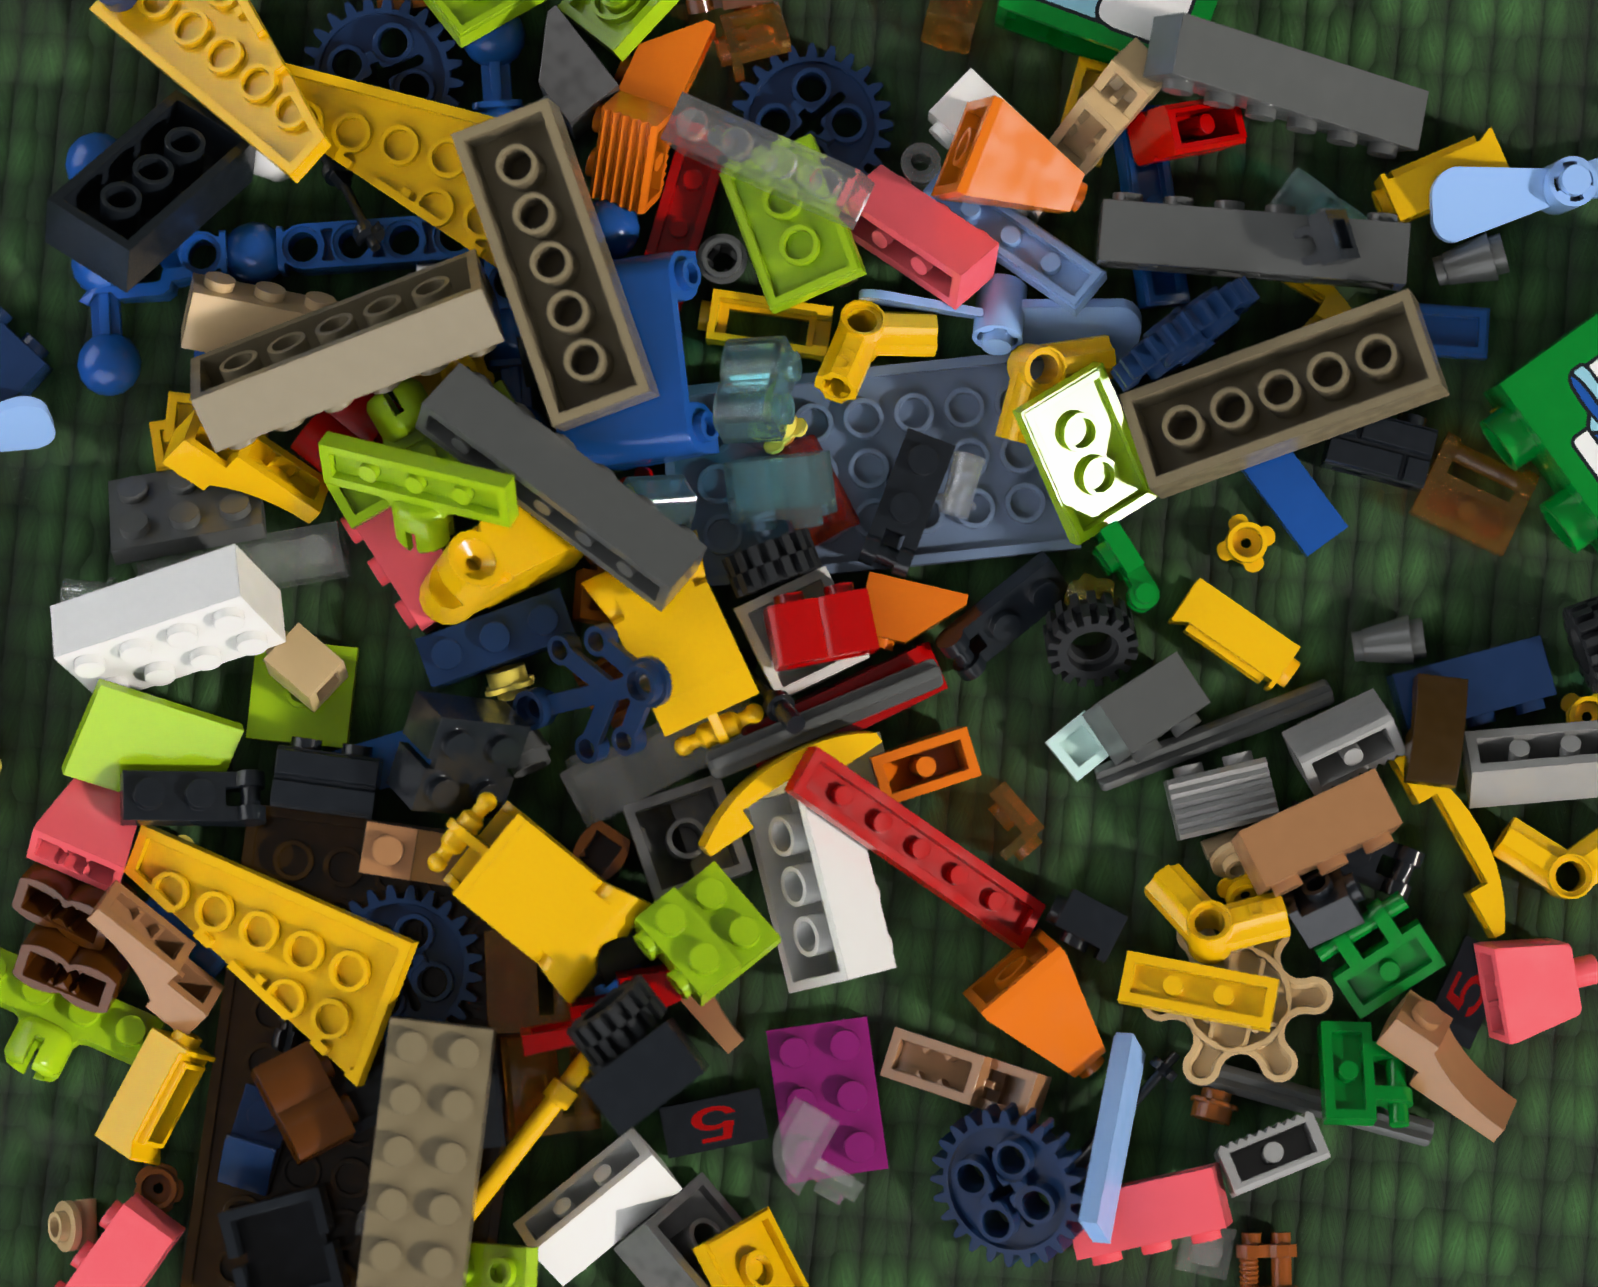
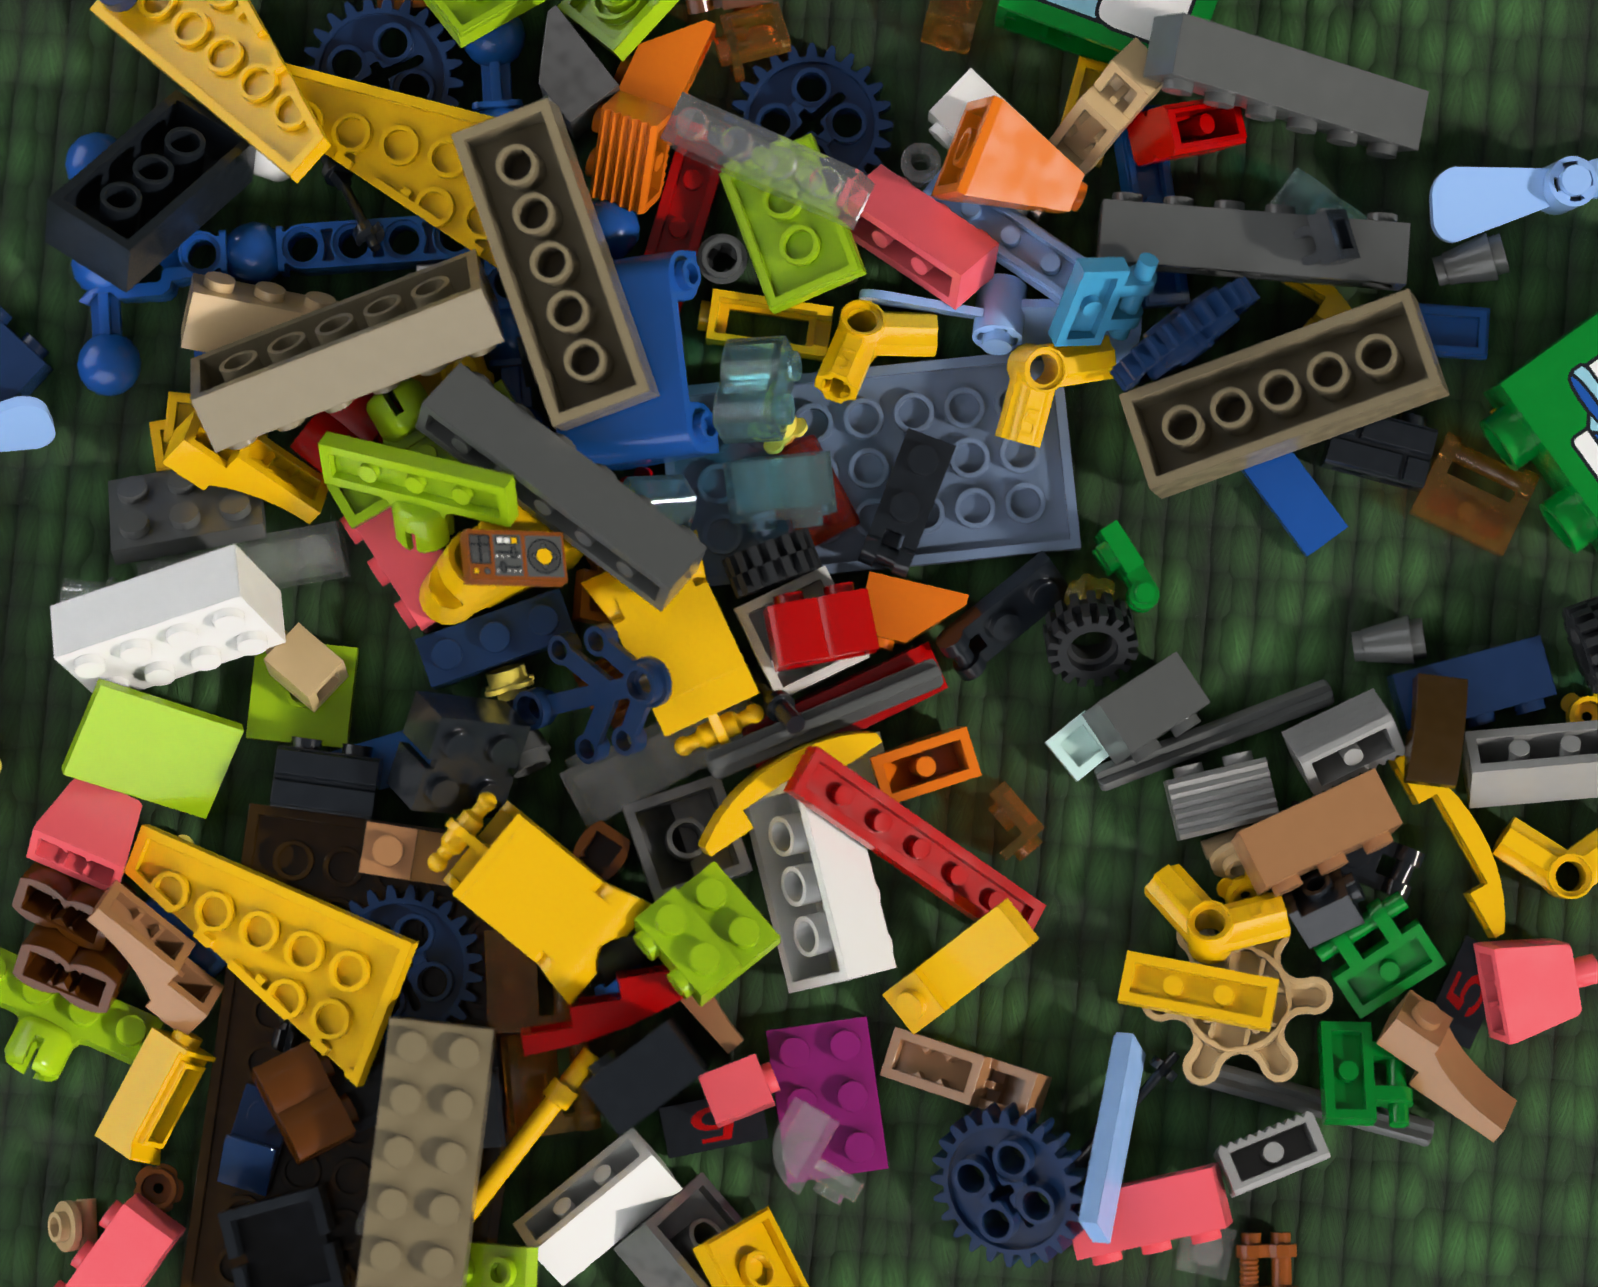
black plate [120,769,266,827] -> none
black tyre [567,975,667,1067] -> none
clear pin [937,451,986,519] -> none
orange slope [962,928,1106,1078] -> none
tile [1012,361,1158,546] -> none
black brick [1045,889,1128,963] -> none
yellow window [1167,578,1301,691] -> none
dark orange plate [1190,1087,1239,1126] -> none
yellow plate [1216,514,1275,573] -> none
yellow window [1371,127,1509,223] -> none
none -> tile [459,529,568,587]
none -> coral brick [698,1054,780,1128]
none -> yellow slope [882,898,1039,1035]
none -> dark azure plate [1048,253,1159,347]

